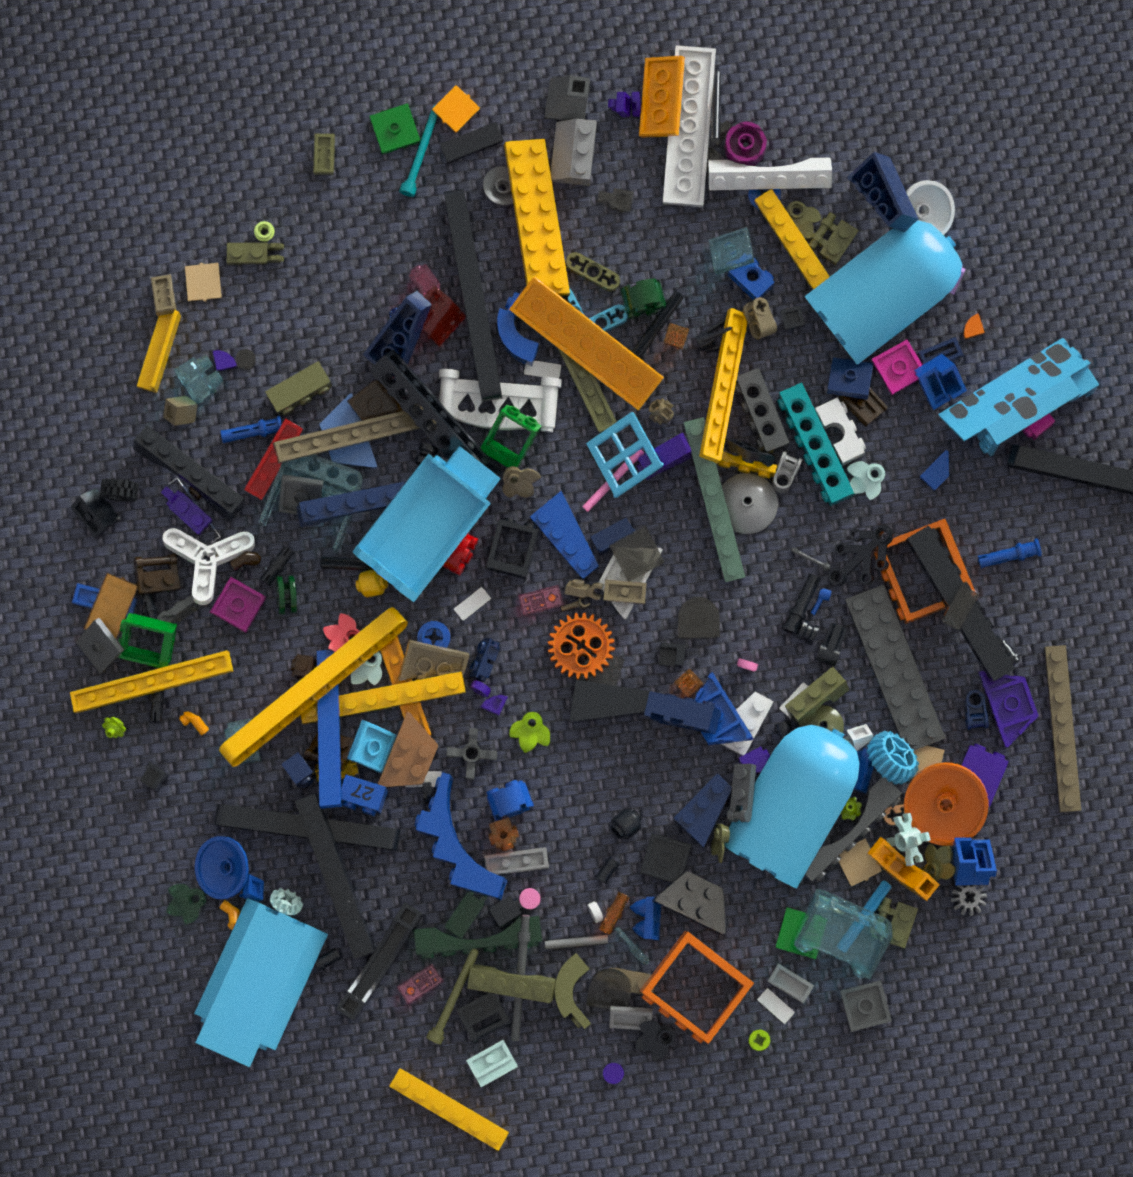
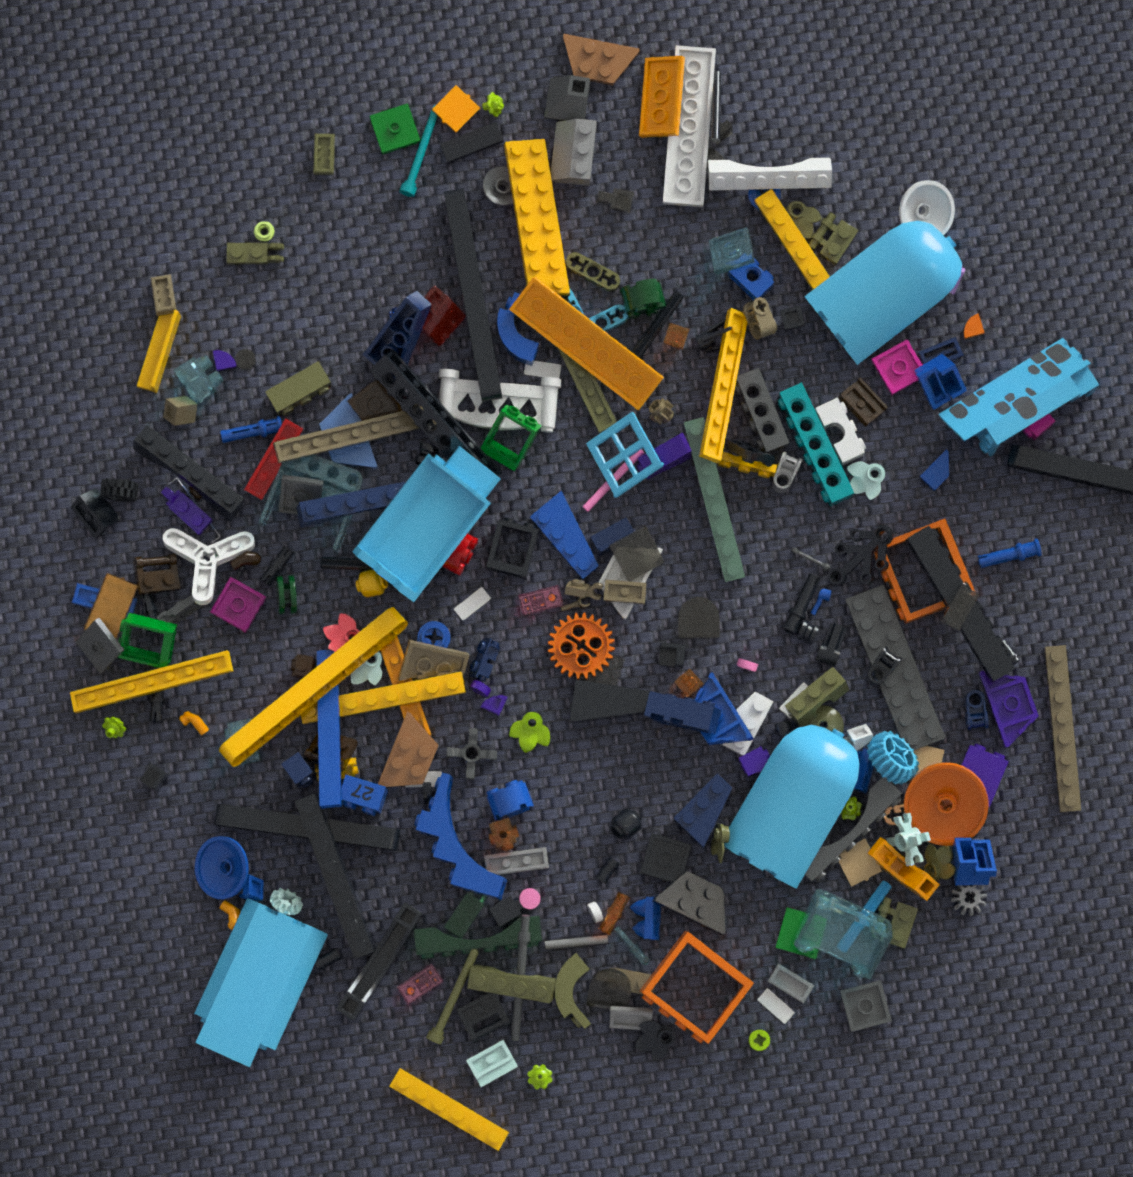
clear green plate [166,884,206,924] -> none
tan piece [185,263,222,302] -> none
medium azure plate [347,720,397,774] -> none
clear pink brick [409,264,441,298] -> none
dark tan plate [502,466,541,498] -> none
dark purple tile [603,1063,624,1084] -> none
dark purple tile [608,92,631,117] -> none
dark purple tile [631,92,641,117] -> none
light grey dish [722,473,778,534] -> none
magenta brick [725,122,767,166] -> none
dark grey plate [727,764,756,822] -> none
dark blue plate [827,357,874,400] -> none
dark blue wedge [847,152,919,232] -> none
none -> lime plant [482,92,504,117]
none -> lime plant [527,1064,552,1090]
none -> medium nougat wing [563,34,640,86]
none -> black piece [866,646,902,687]

